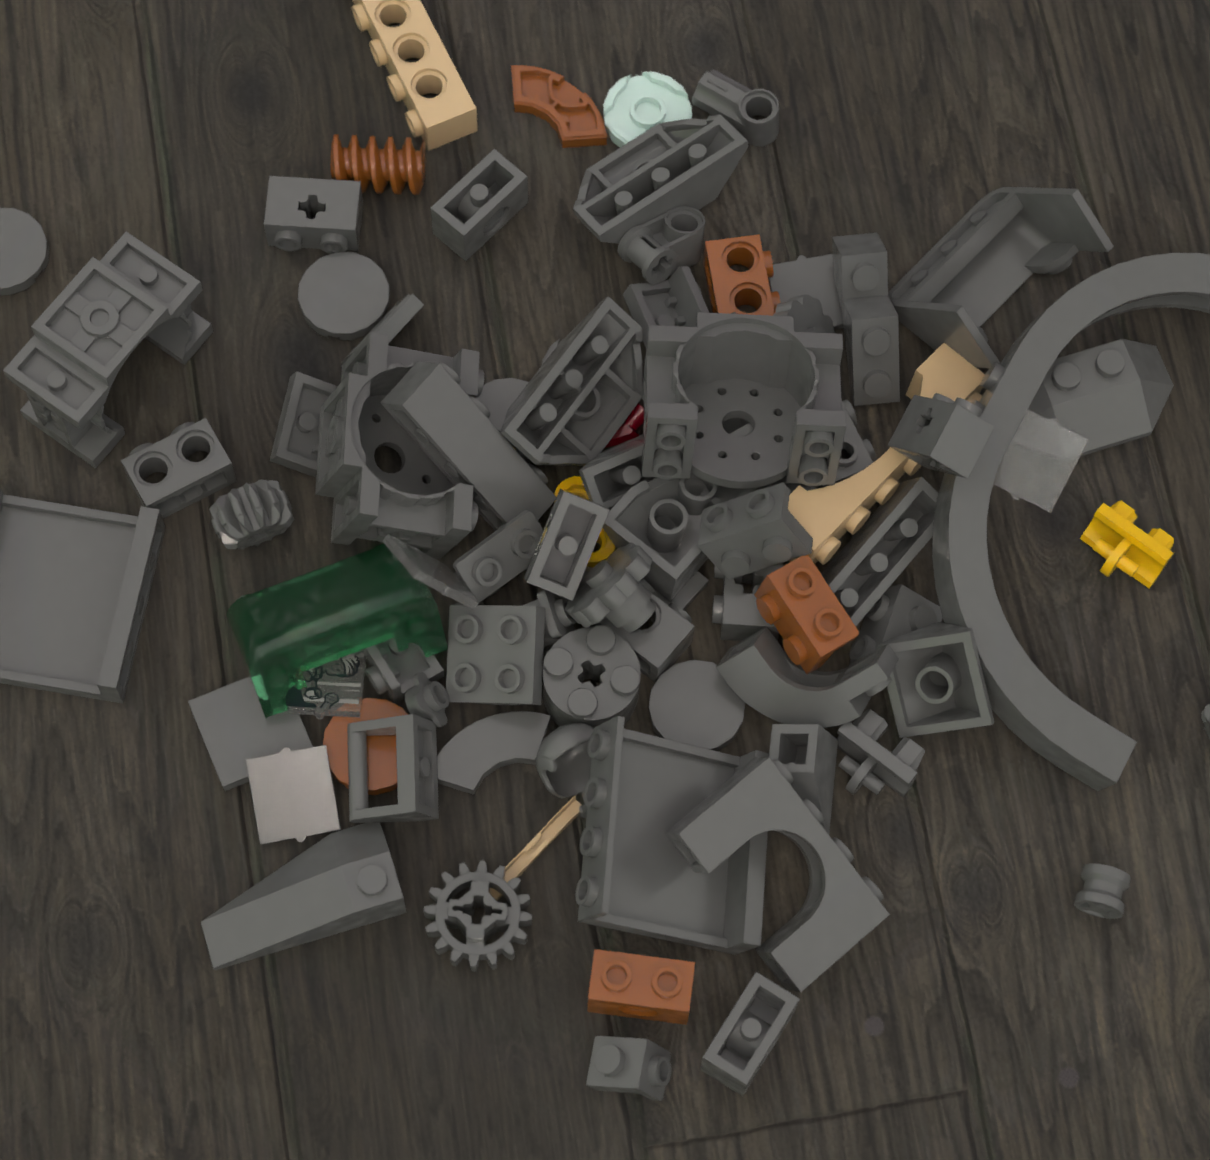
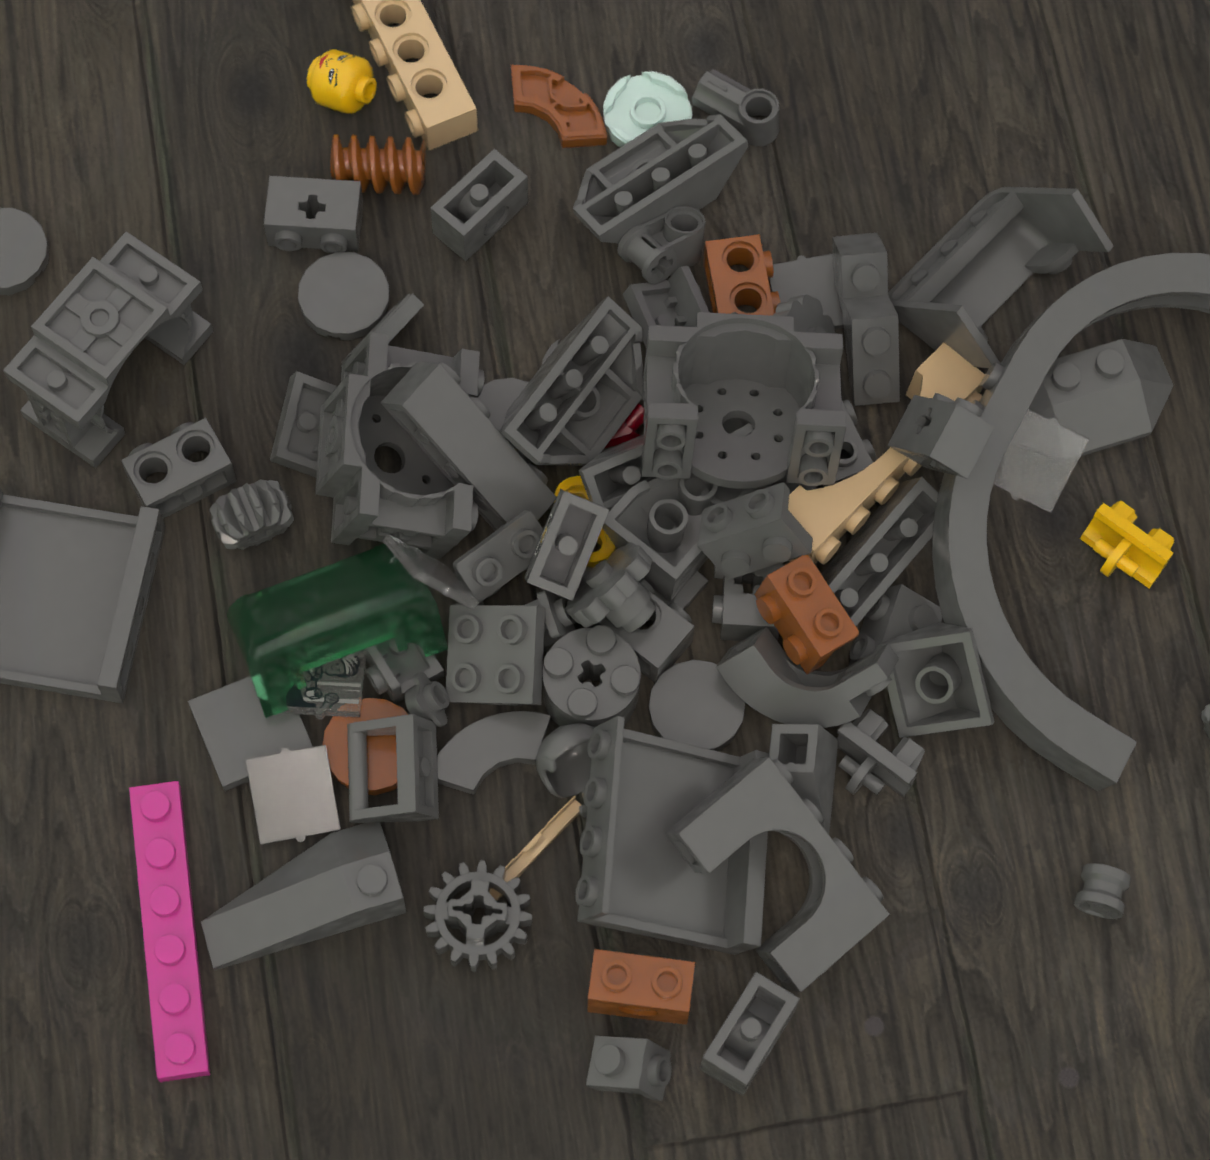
none -> dark pink plate [129,781,210,1082]
none -> yellow head [307,49,377,114]

